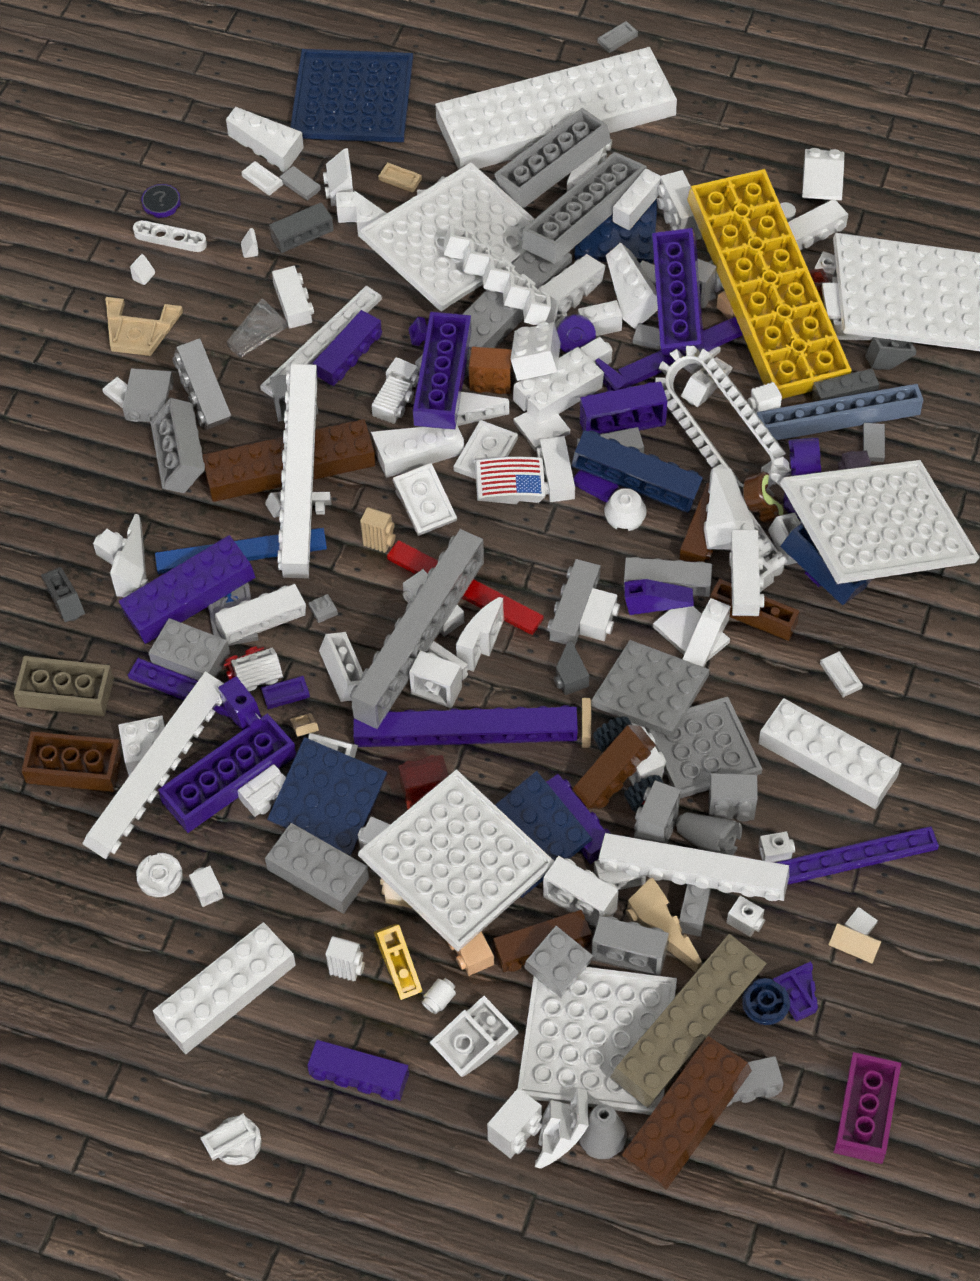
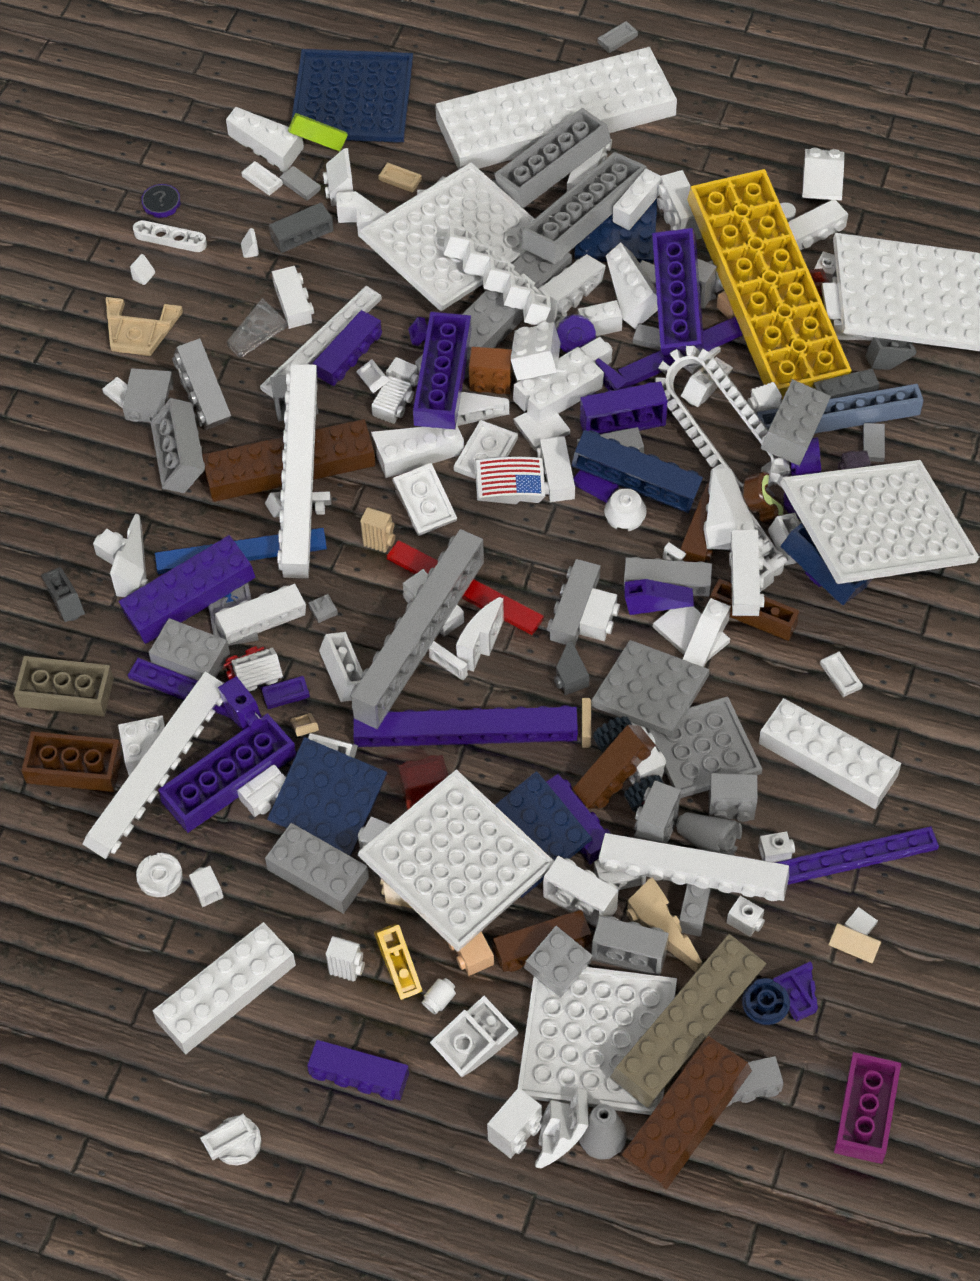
white brick [409,651,462,708] -> none
none -> lime tile [288,113,348,152]
none -> white tile [356,359,389,393]
none -> white tile [663,543,686,561]
none -> light grey brick [760,379,831,466]

